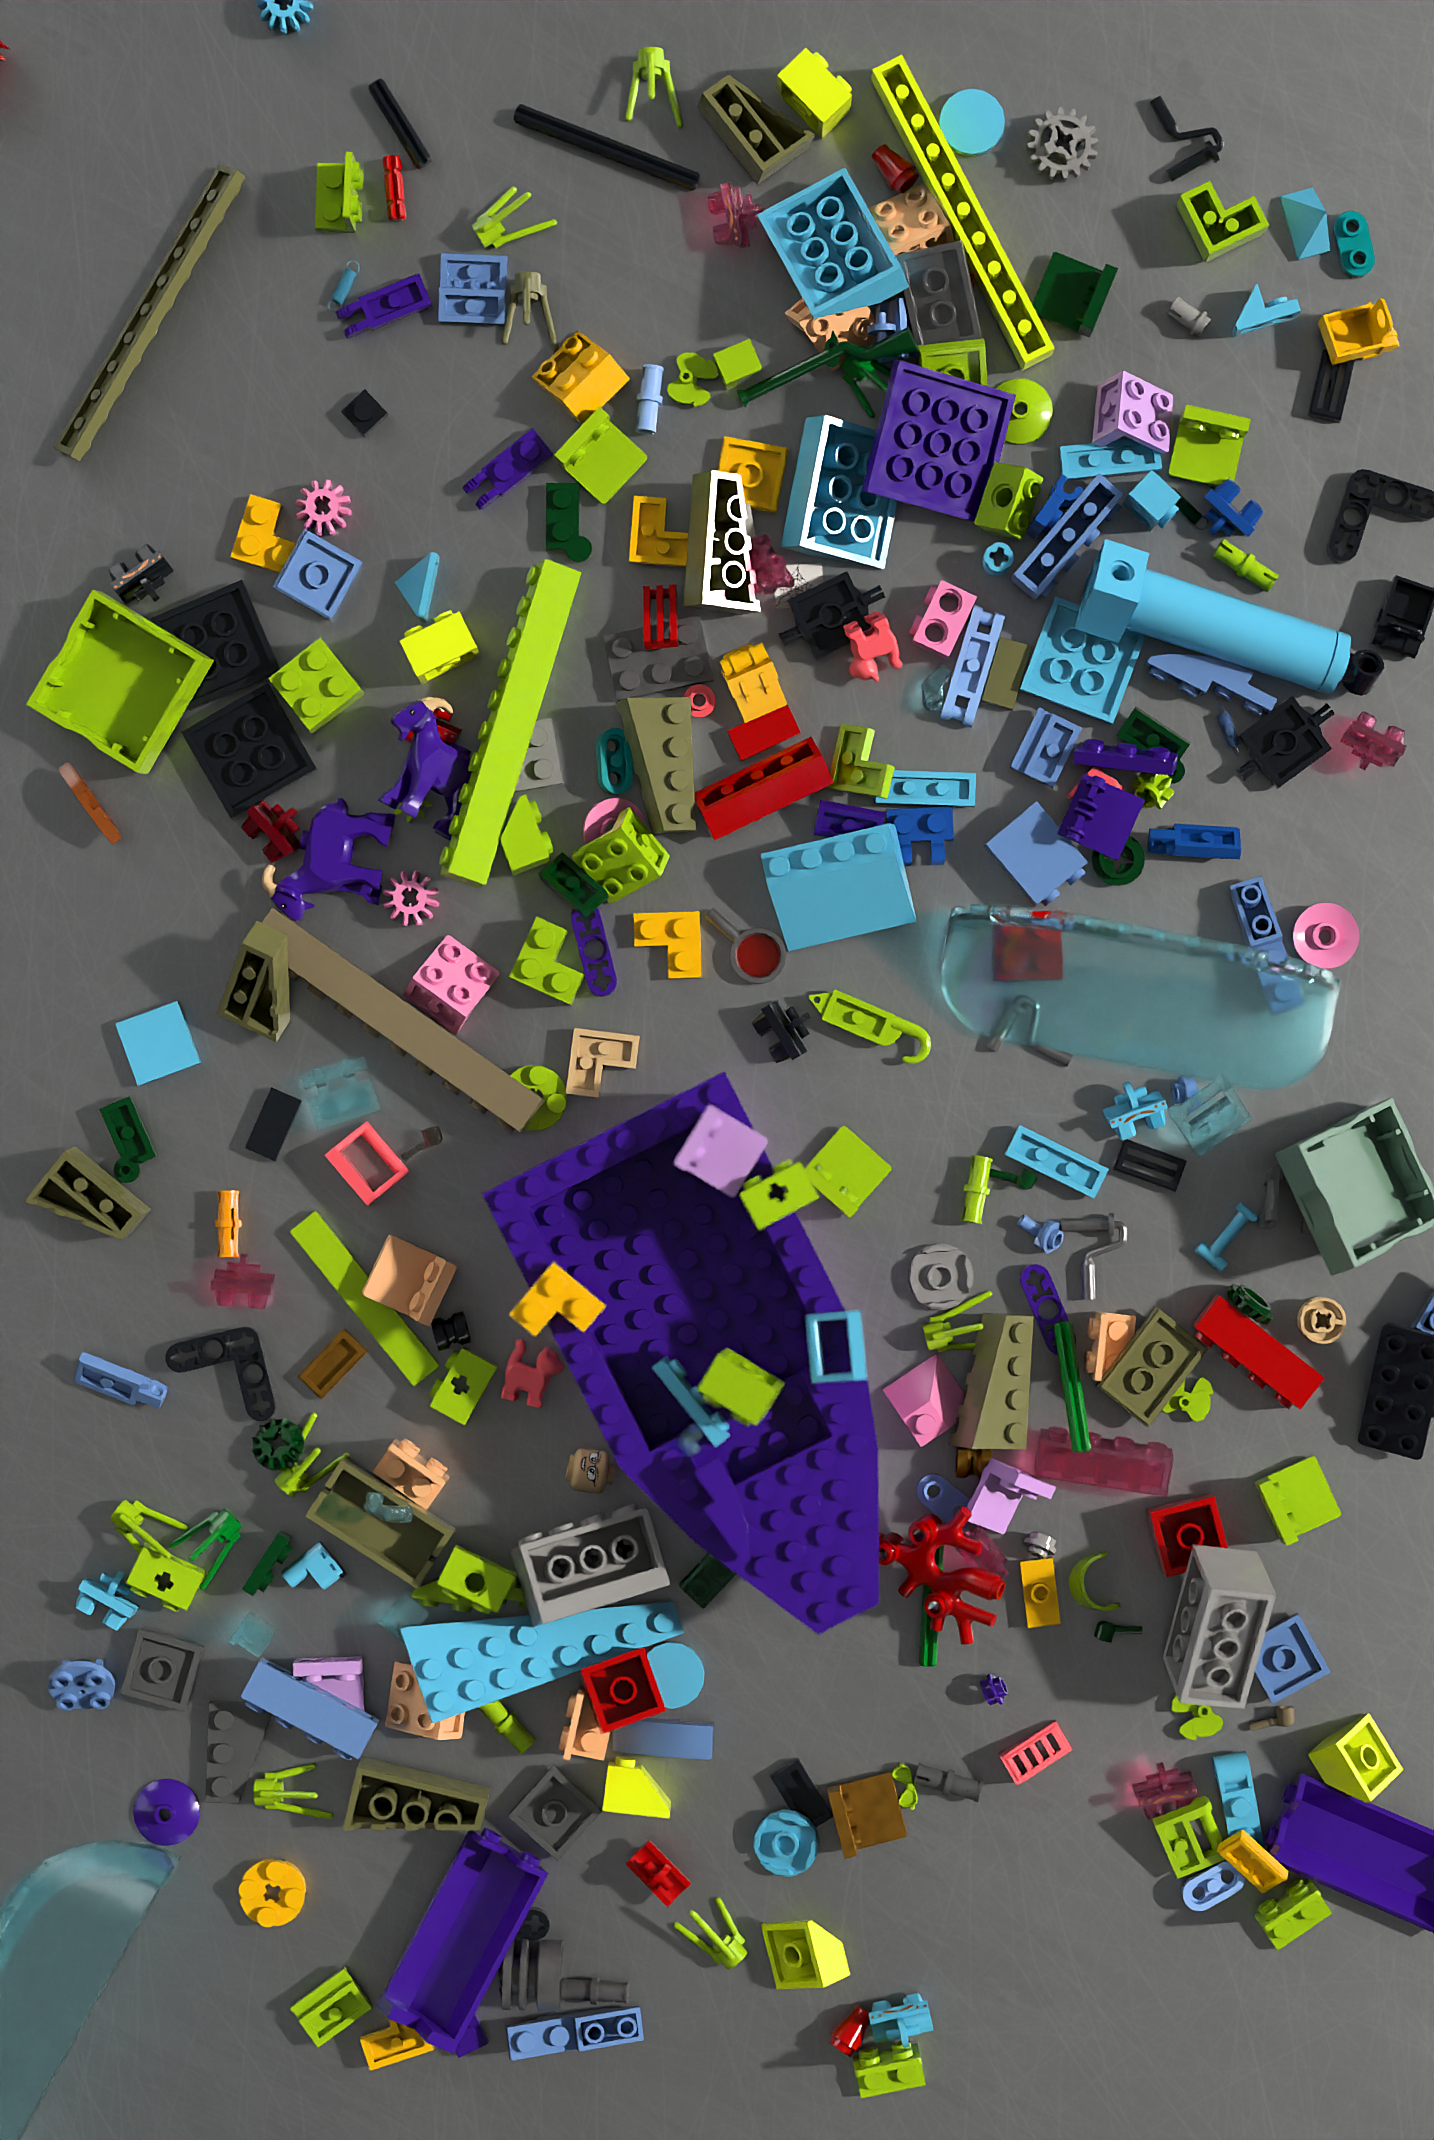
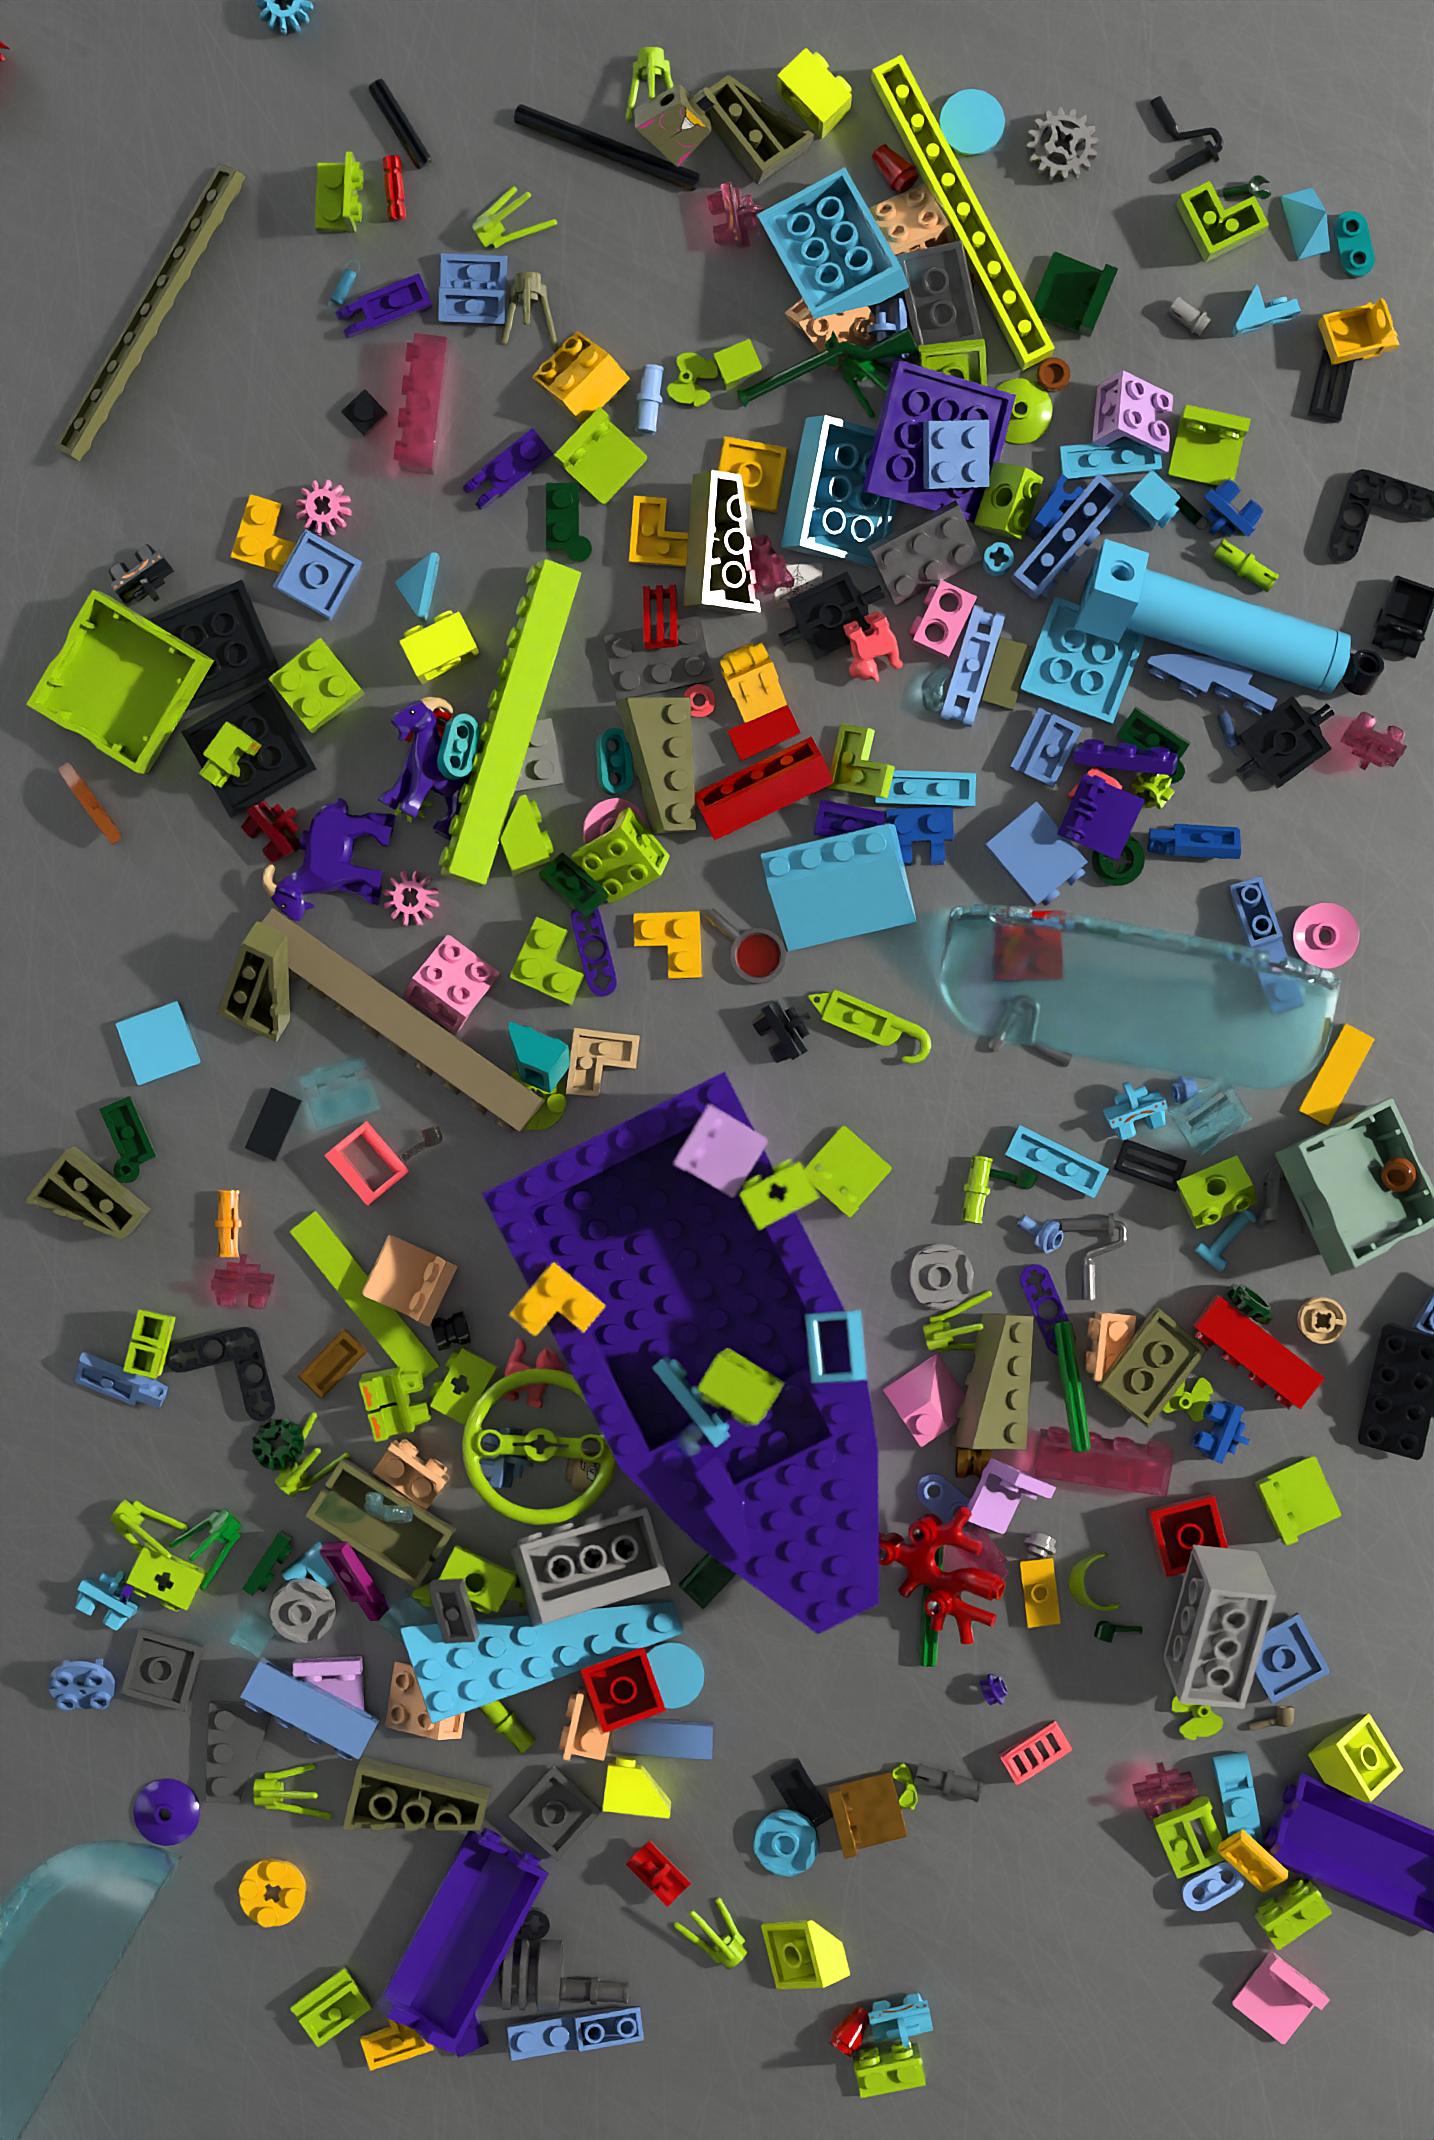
none -> dark purple piece [119,1584,134,1604]
none -> lime hips [123,1309,176,1379]
none -> lime hips [199,721,262,788]
none -> light grey tile [269,1578,336,1643]
none -> magenta hinge [319,1542,390,1621]
none -> lime hips [359,1367,432,1443]
none -> clear pink brick [394,333,450,475]
none -> dark grey plate [428,1578,479,1644]
none -> teal plate [437,714,480,780]
none -> lime piece [462,1368,617,1525]
none -> medium blue hips [479,1427,534,1488]
none -> teal slope [507,1021,570,1093]
none -> olive torso [634,85,717,167]
none -> flat silver plate [867,500,982,605]
none -> medium blue plate [923,420,989,489]
none -> dark orange tile [1036,357,1070,392]
none -> lime brick [1176,1155,1257,1229]
none -> blue hips [1191,1400,1250,1464]
none -> dark green hand [1222,175,1271,199]
none -> bright pink bracket [1232,1950,1330,2044]
none -> yellow tile [1297,1023,1375,1126]
none -> dark orange tile [1381,1157,1416,1192]

